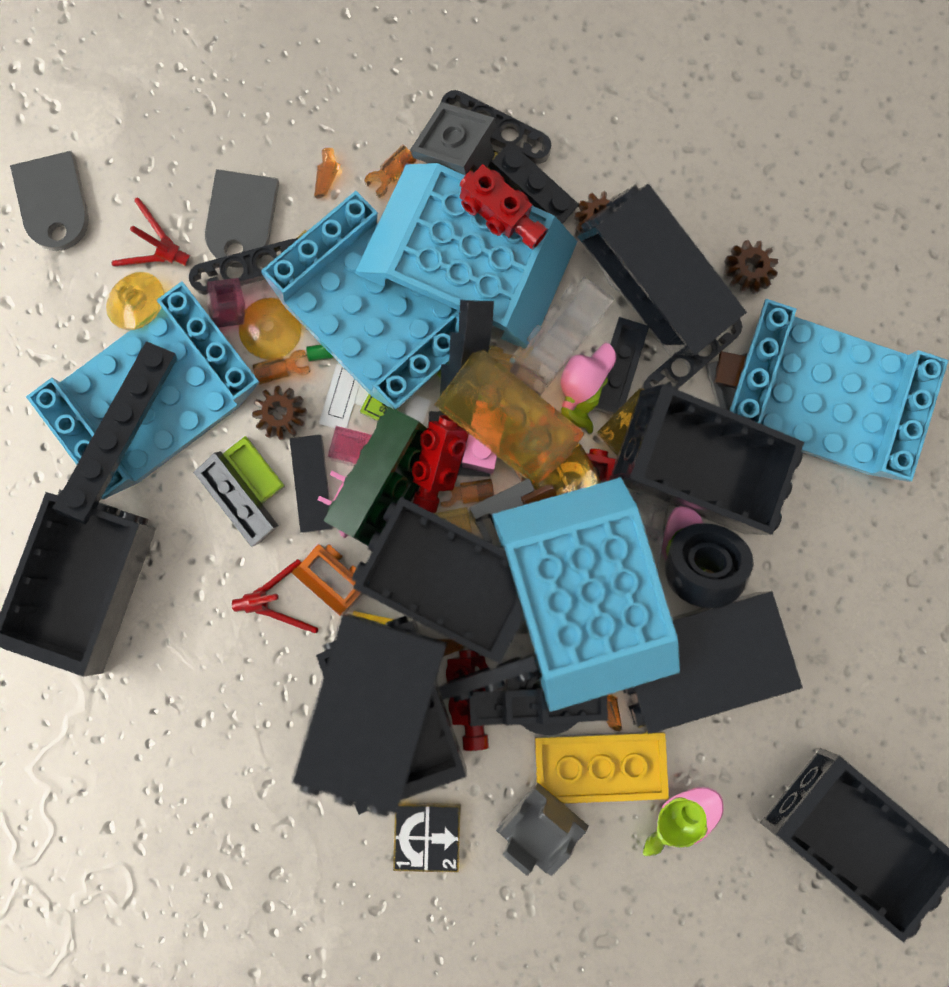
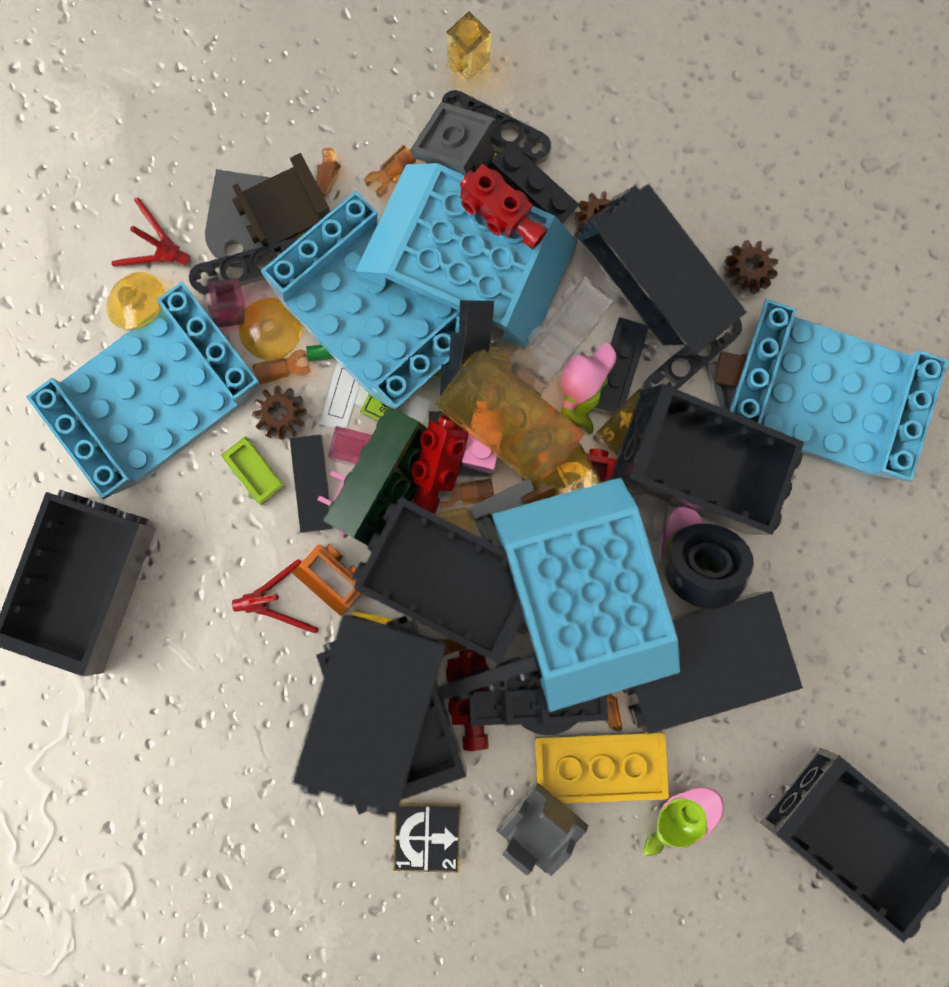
dark grey tile [10,151,89,251] -> none
black plate [53,341,177,525] -> none
plate [193,451,279,547] -> none
none -> dark brown panel [232,153,330,246]
none -> clear yellow brick [446,11,491,81]

